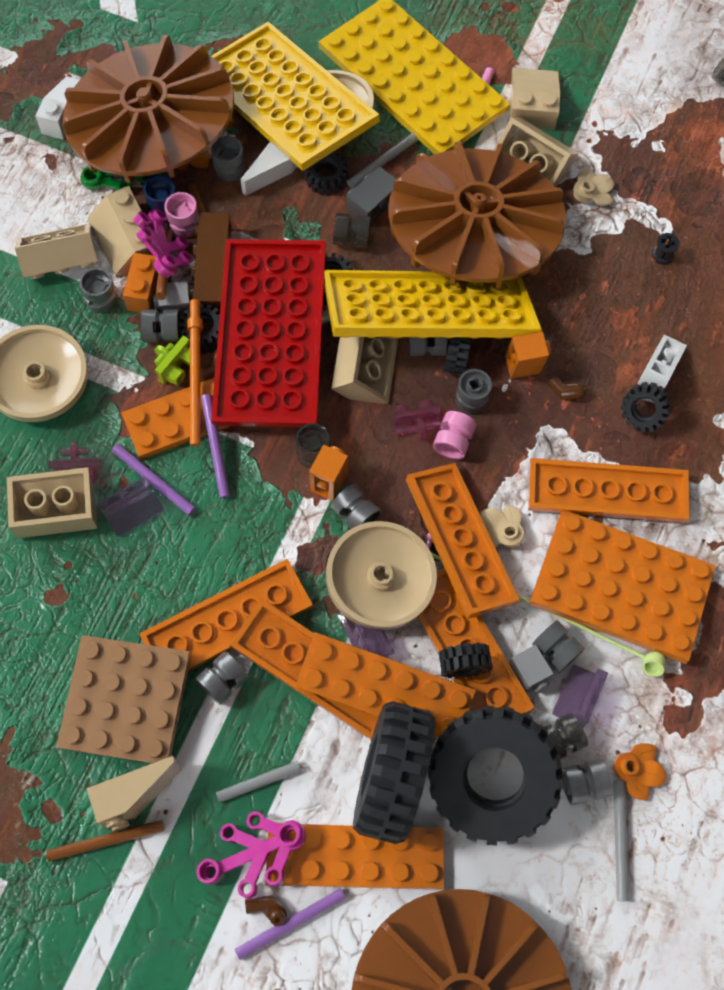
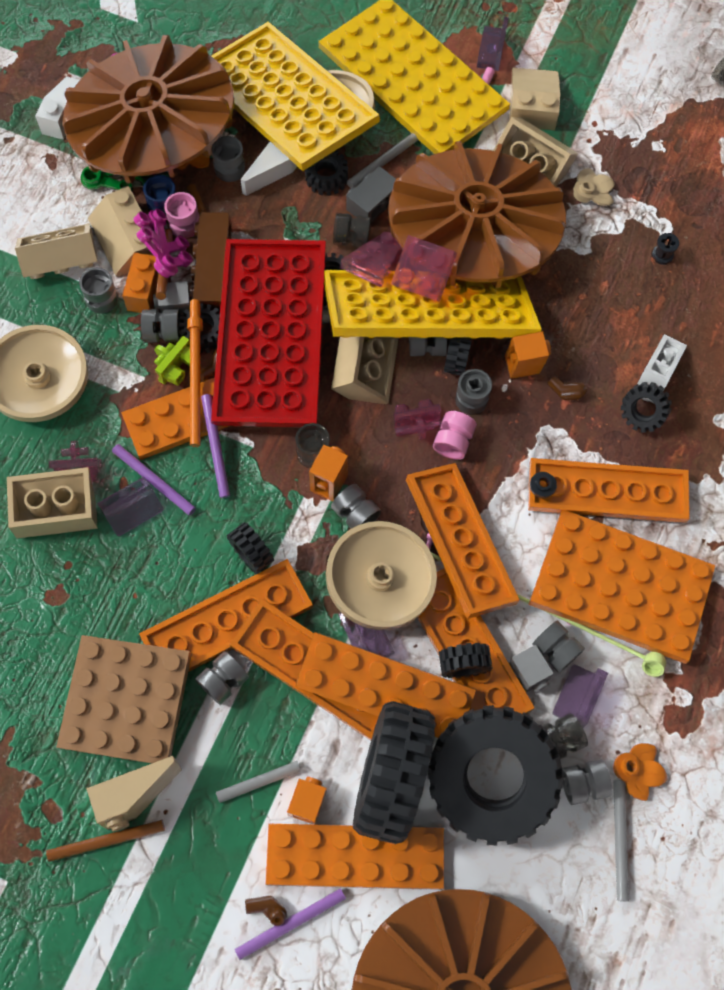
dark pink plant [197,811,306,899] -> none
tan plate [480,505,524,548] -> none
none -> black tyre [227,522,274,574]
none -> orange brick [287,776,327,825]
none -> clear pink wing [340,231,403,287]
none -> clear pink plate [391,235,457,302]
none -> clear purple panel [476,17,509,71]
none -> black plate [530,472,557,498]

